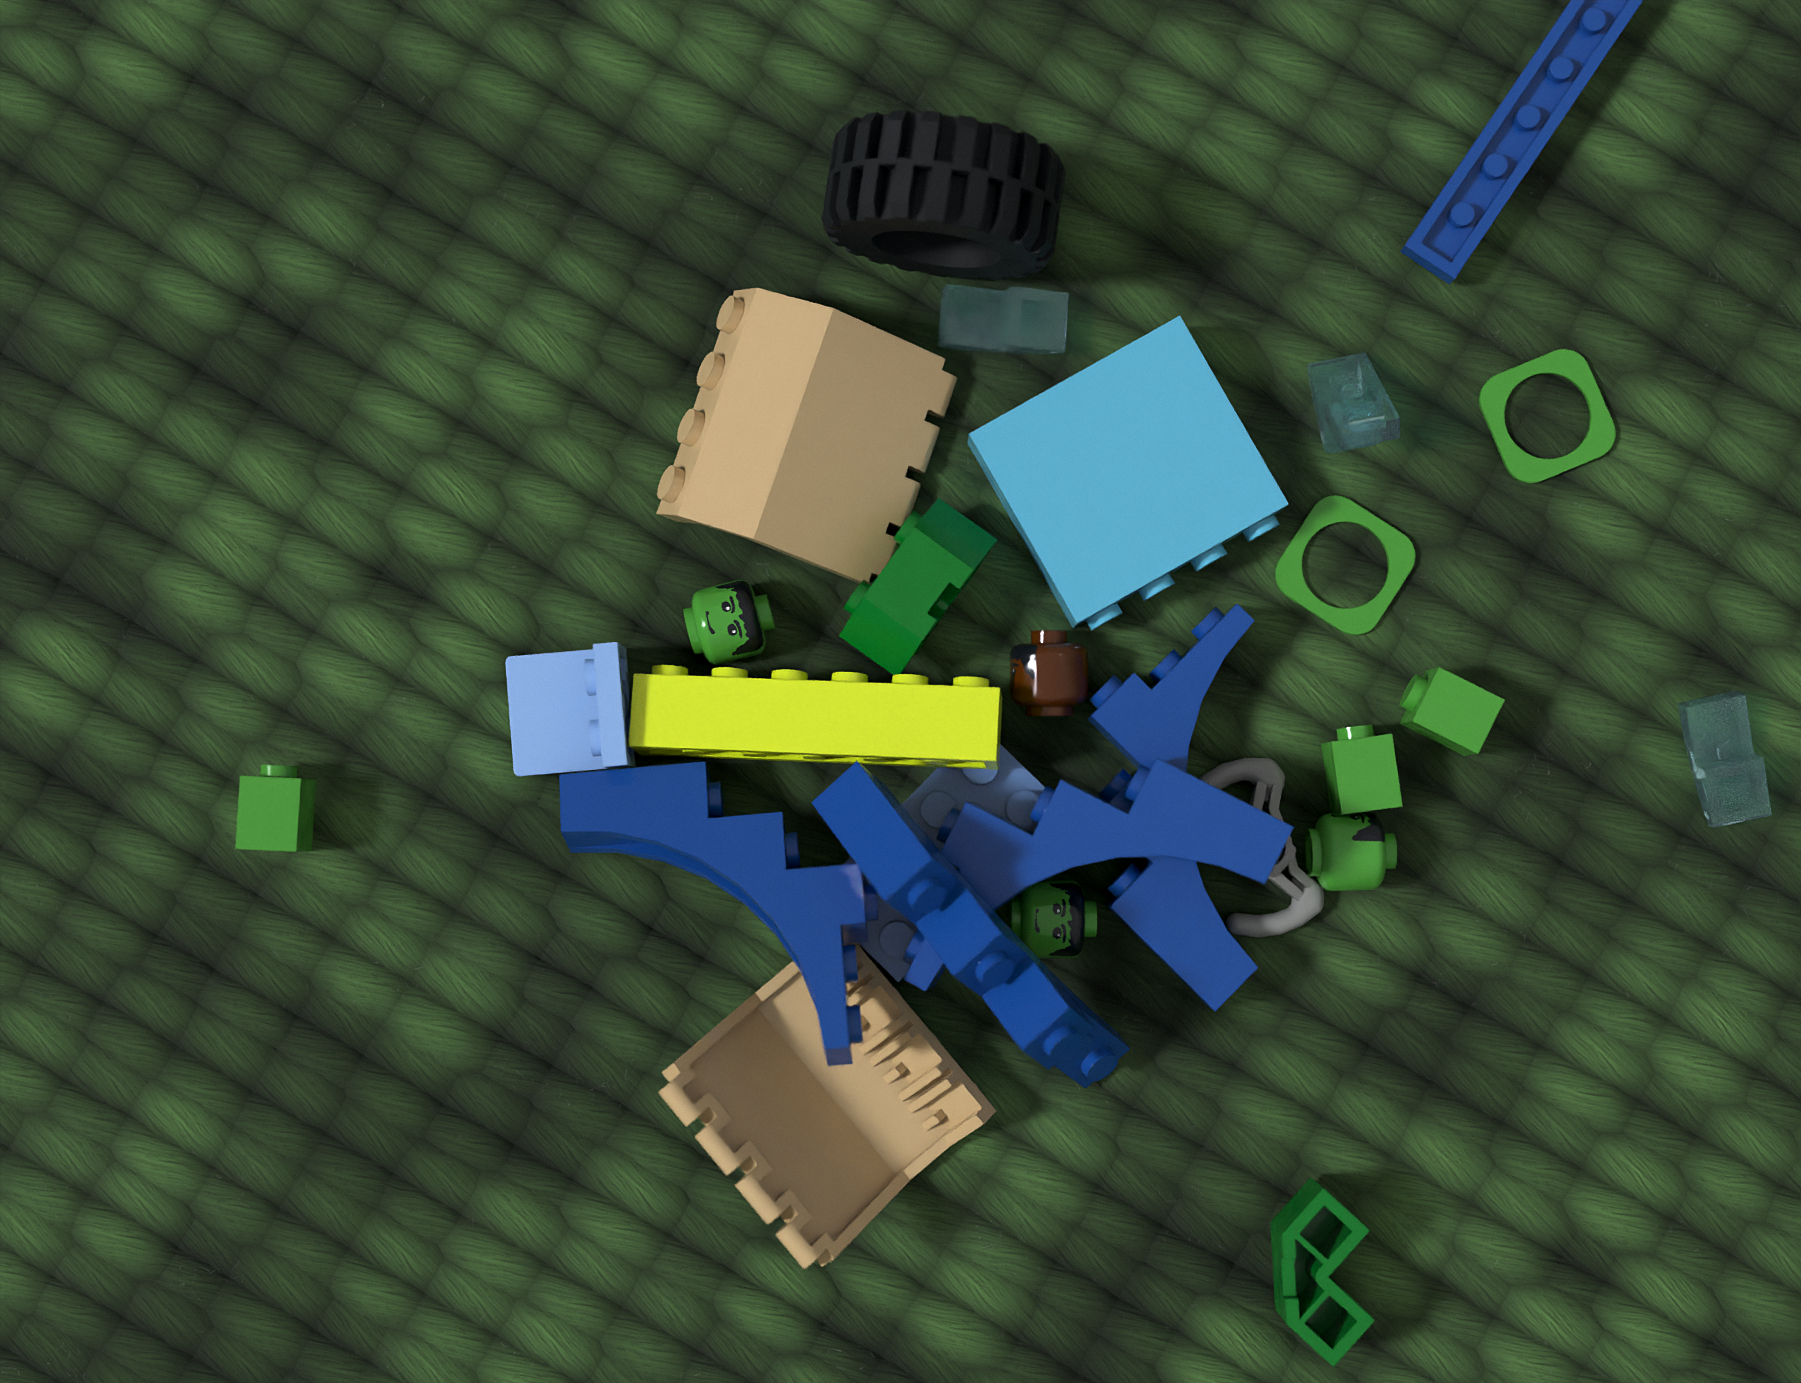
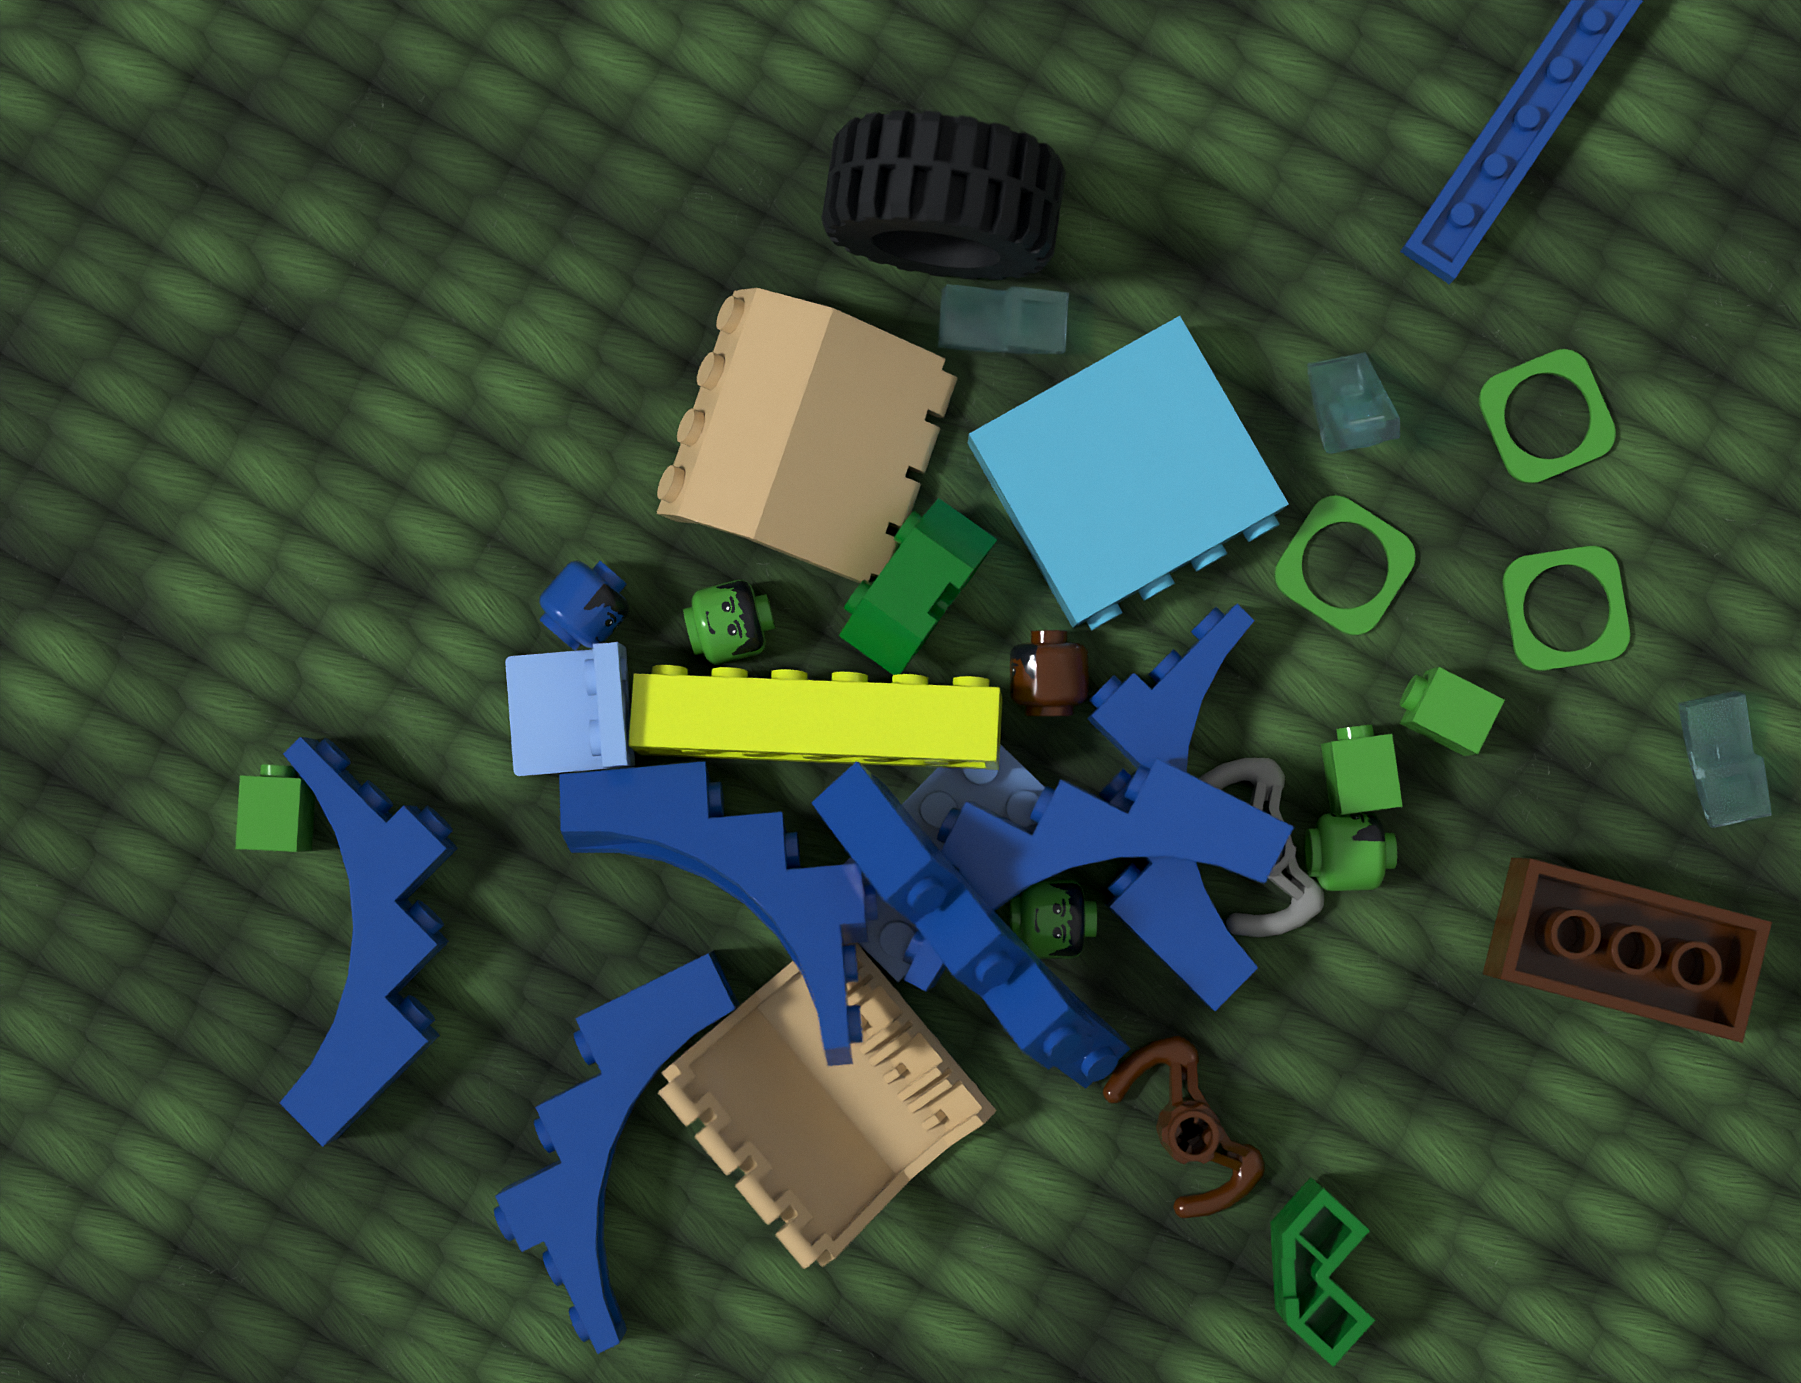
none -> blue arch [280,737,458,1147]
none -> blue arch [494,950,739,1354]
none -> blue head [539,561,629,651]
none -> reddish brown piece [1103,1036,1265,1218]
none -> reddish brown brick [1482,857,1772,1043]
none -> bright green piece [1503,546,1630,671]

